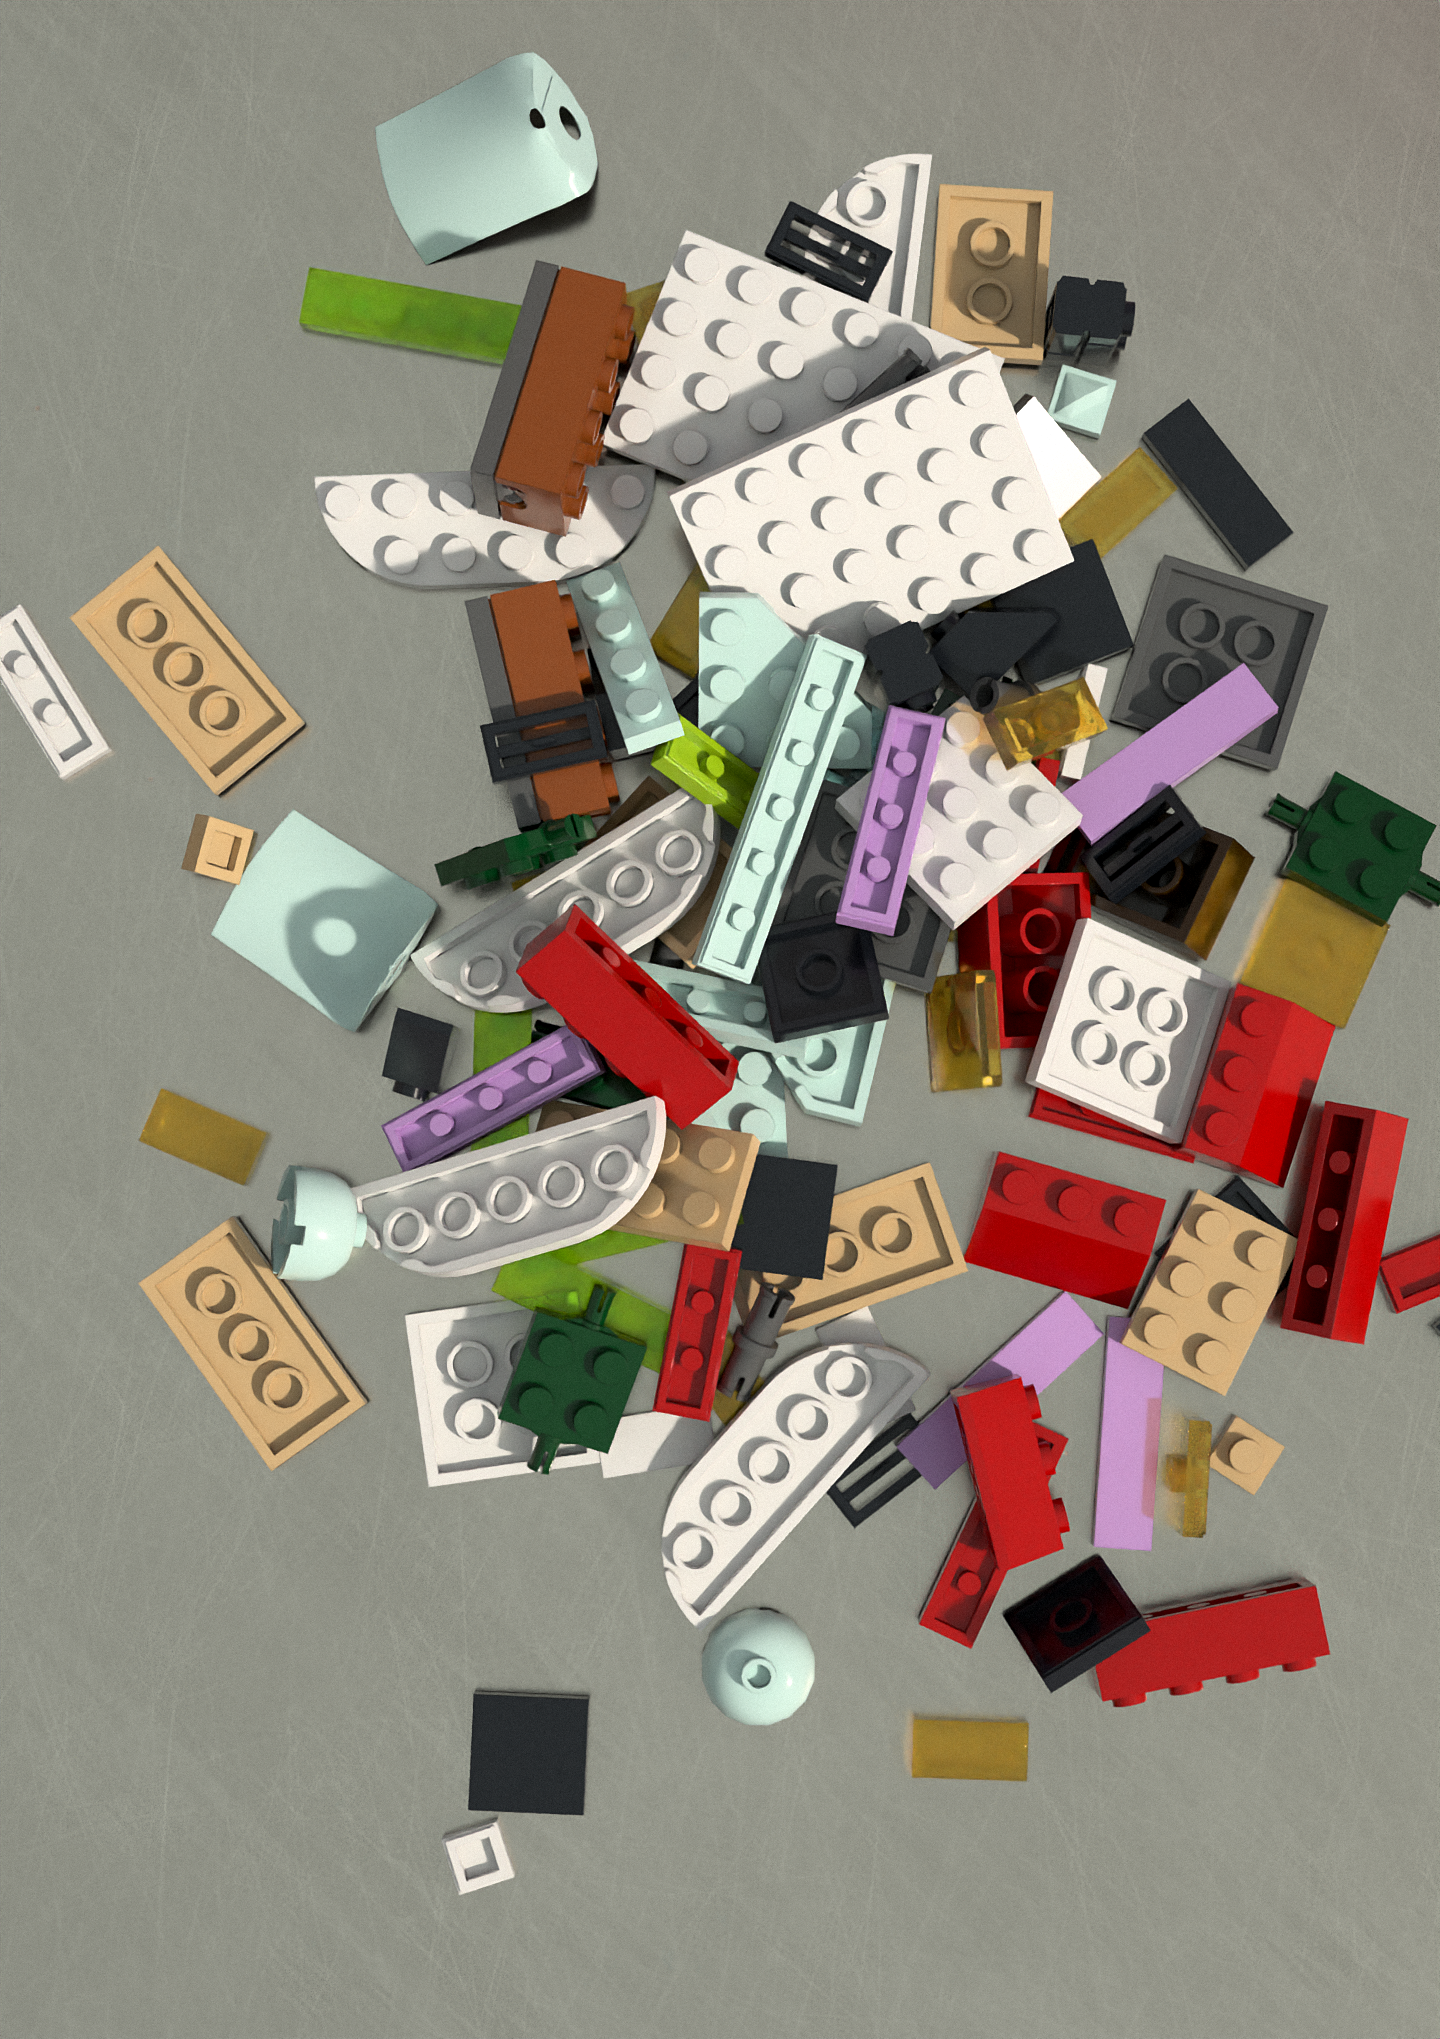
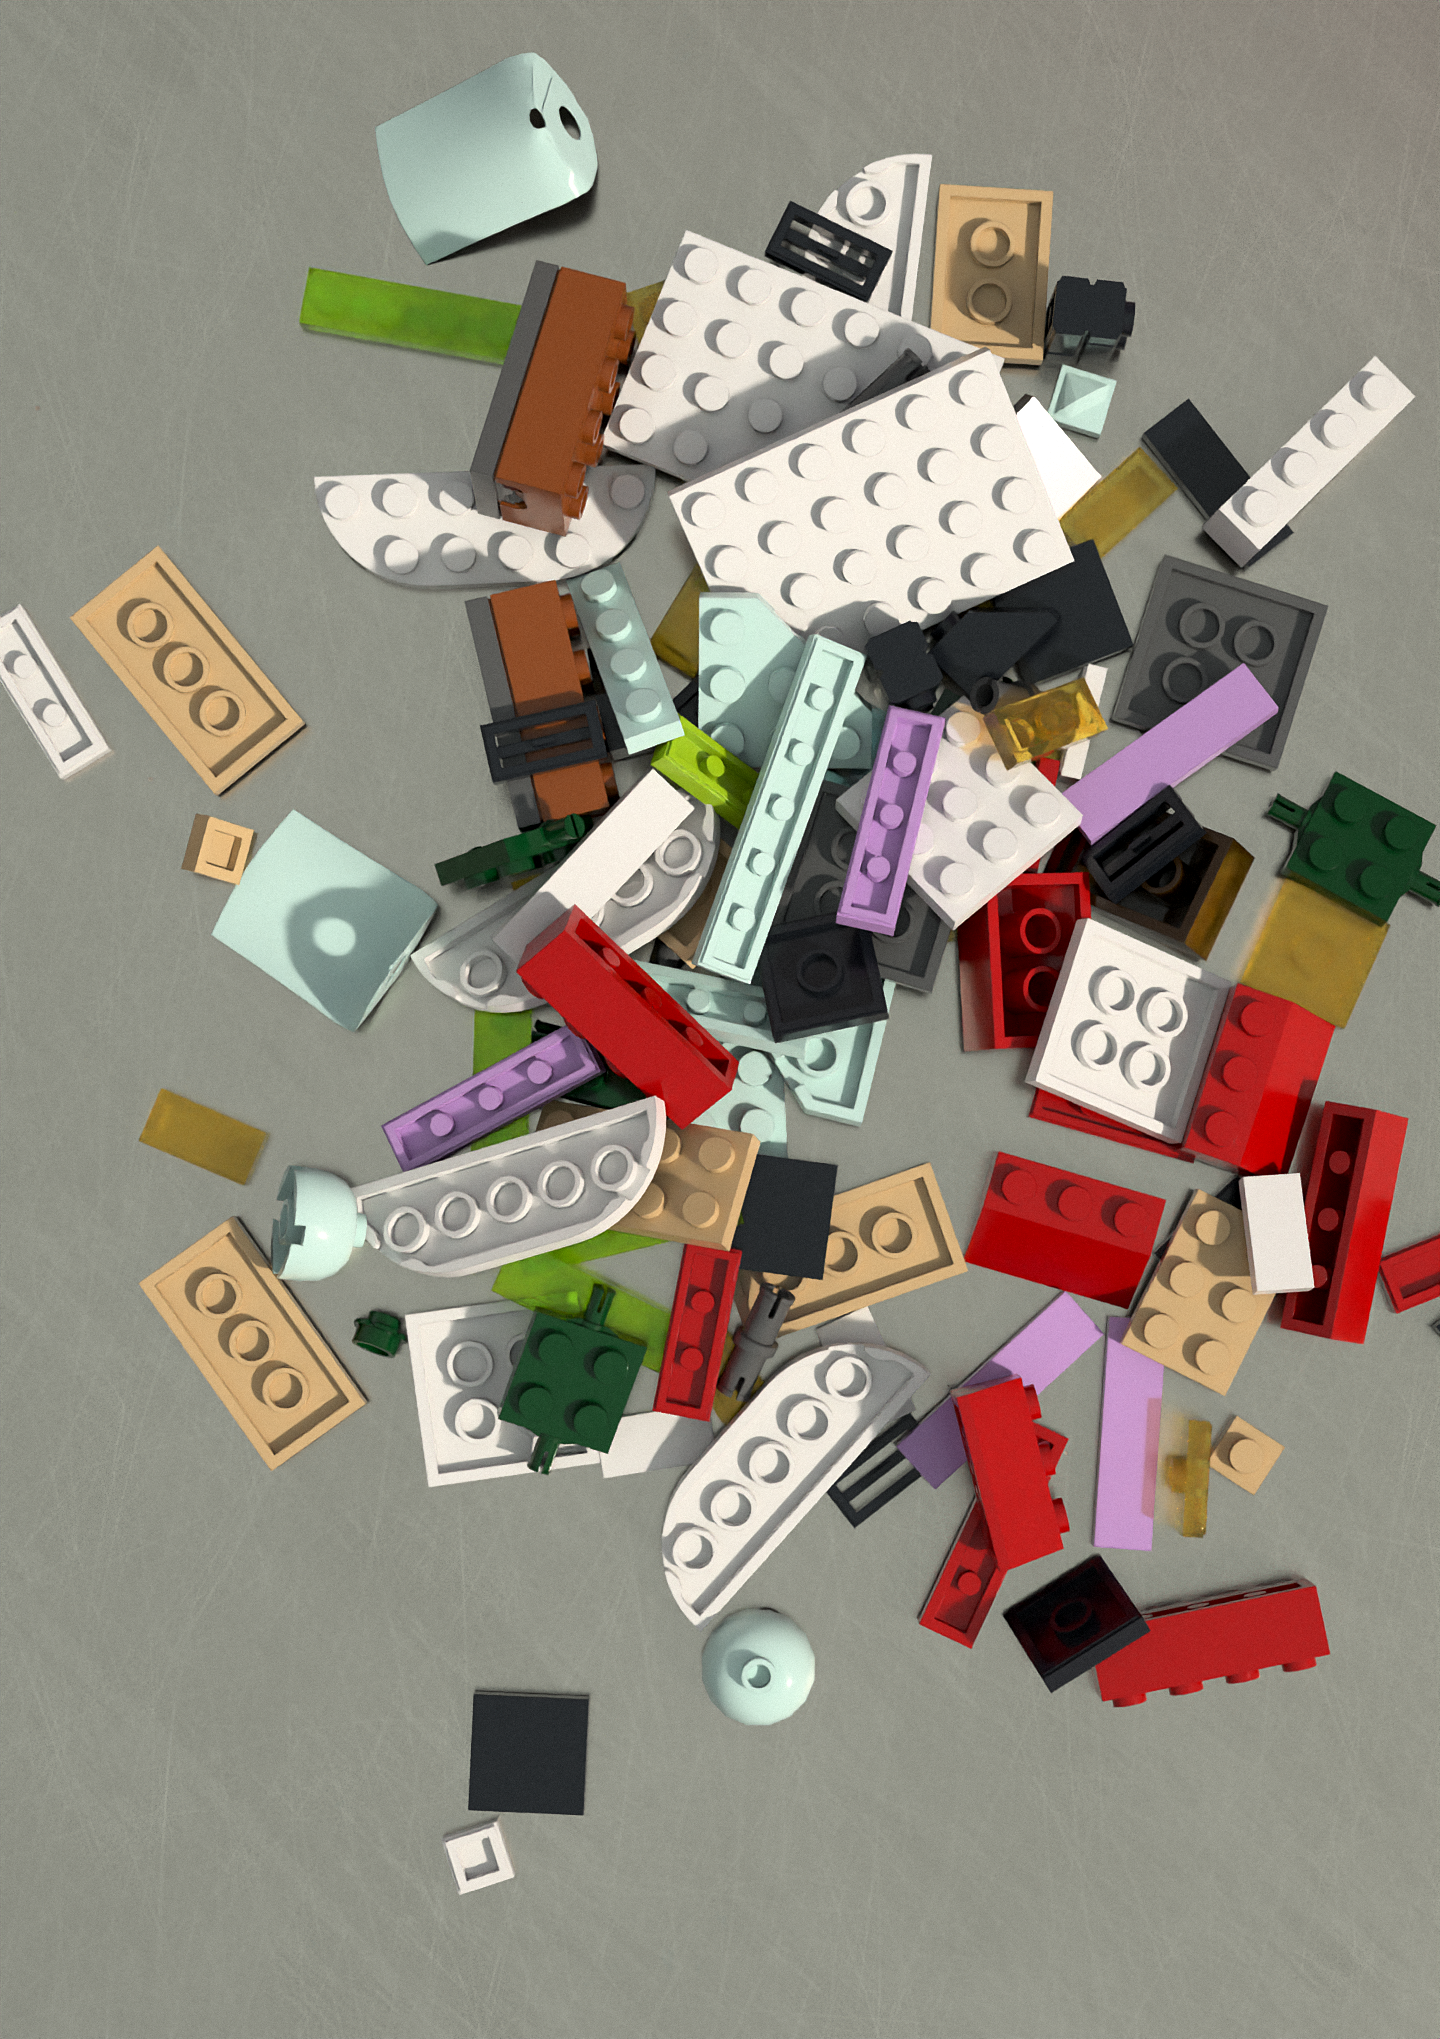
black slope [382,1008,462,1102] -> none
clear yellow tile [911,1716,1029,1781] -> none
clear yellow tile [925,970,1003,1093] -> none
none -> dark green plate [352,1311,407,1358]
none -> white tile [490,767,695,964]
none -> white brick [1202,356,1416,568]
none -> white tile [1238,1173,1314,1295]

